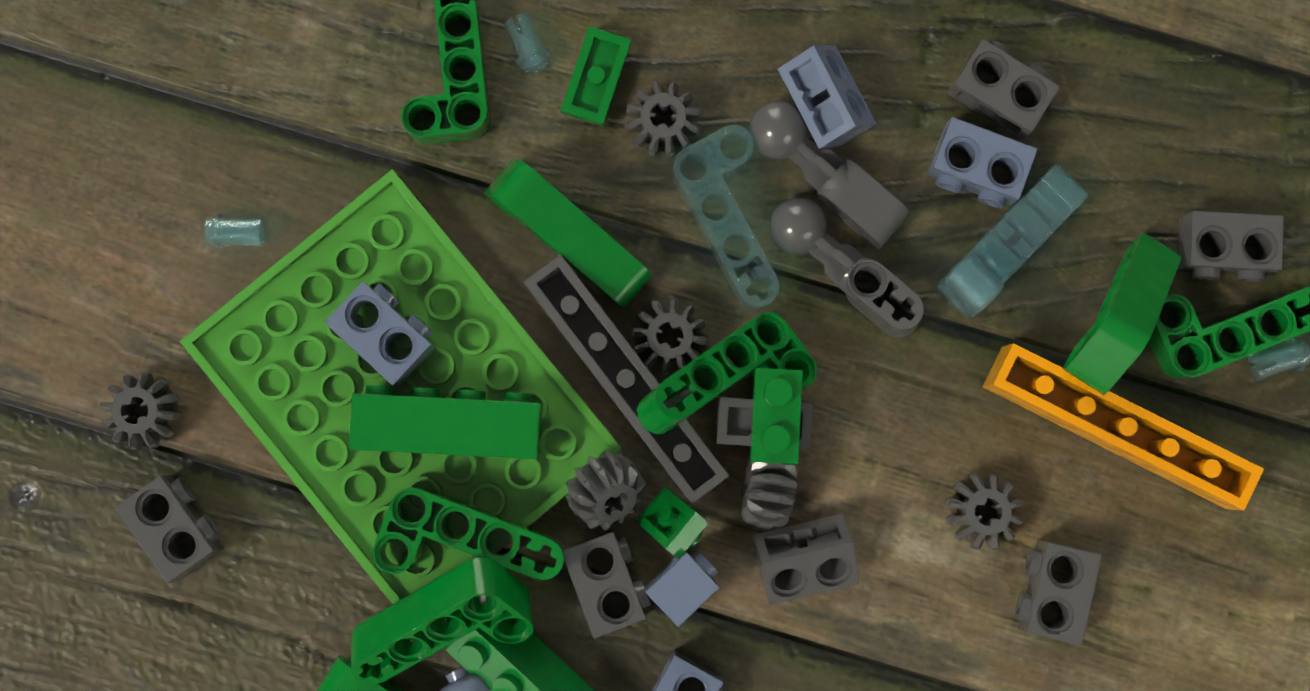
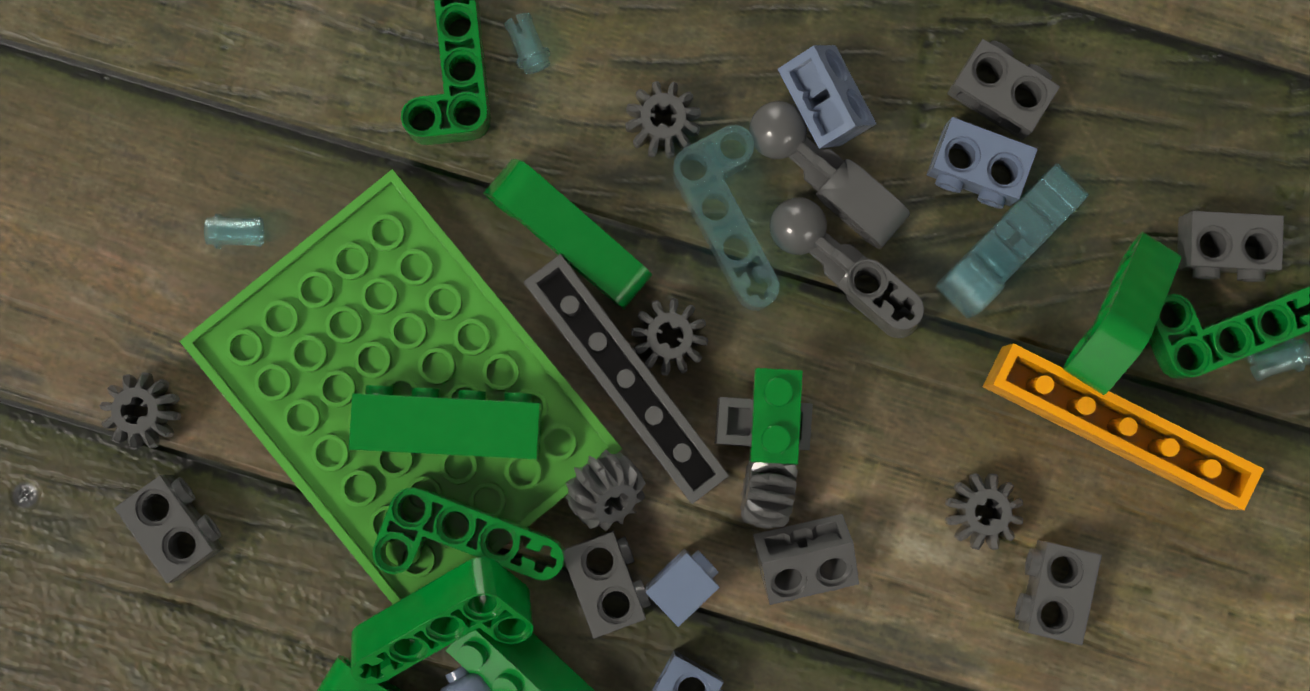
sand blue brick [325,281,436,387] -> none
green plate [560,26,632,128] -> none
green plate [636,486,708,559] -> none
green beam [637,312,818,434] -> none

